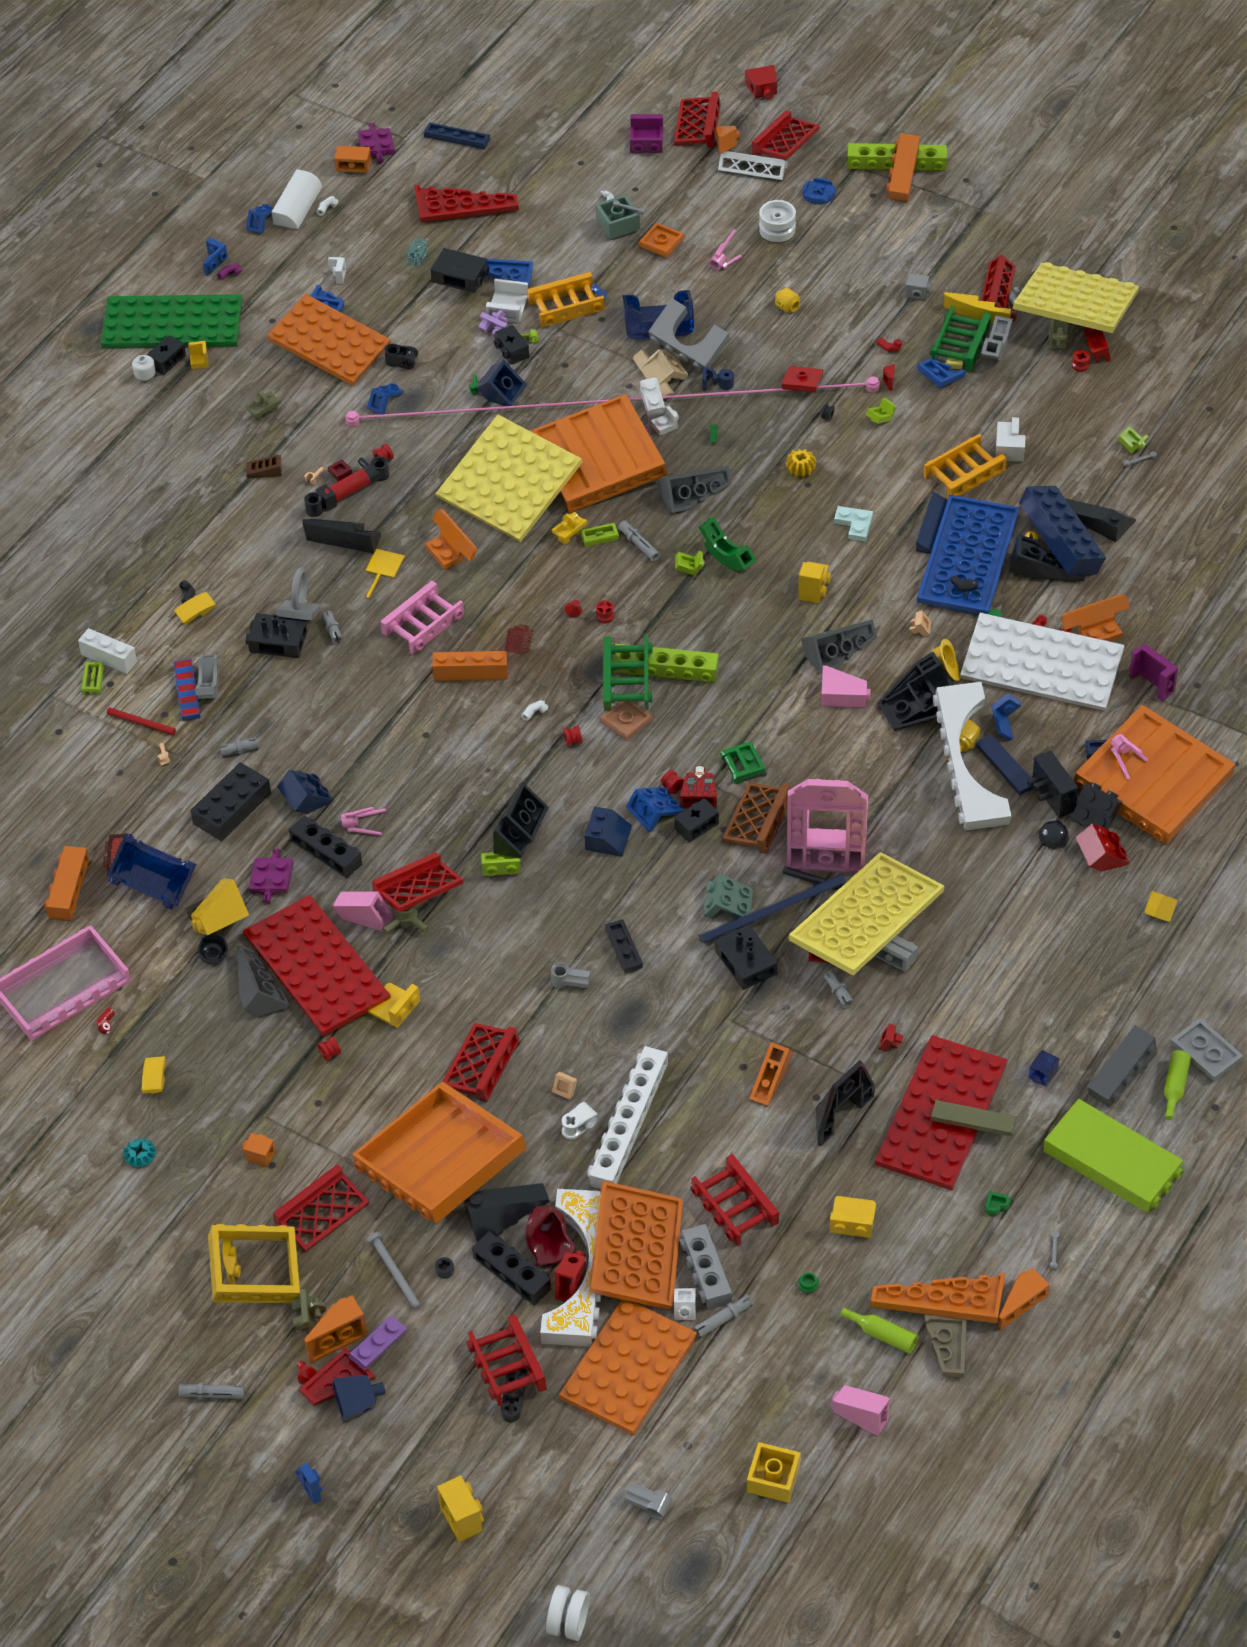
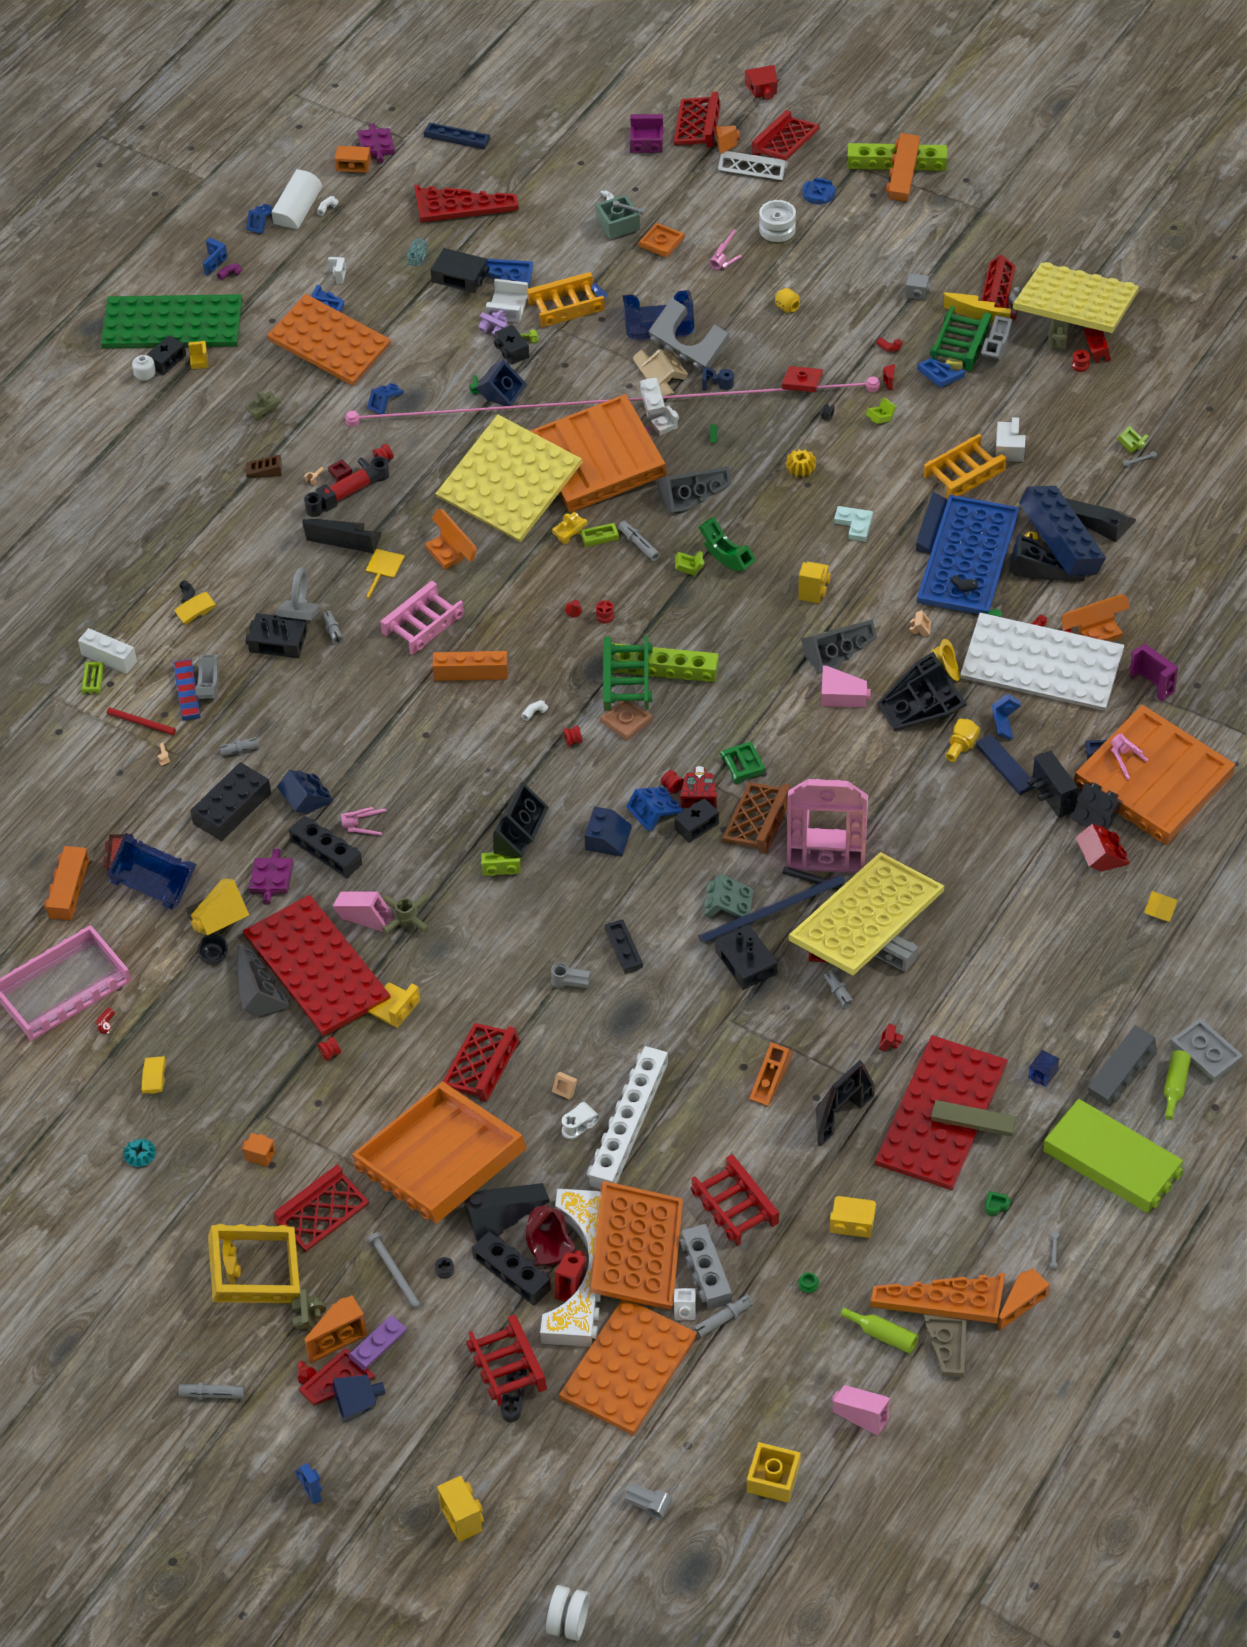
red fence [372,852,463,913] -> none
black piece [385,344,419,369] -> none
clear red brick [504,624,534,654] -> none
white arch [933,682,1011,831] -> none
black hair [1038,821,1069,849] -> none

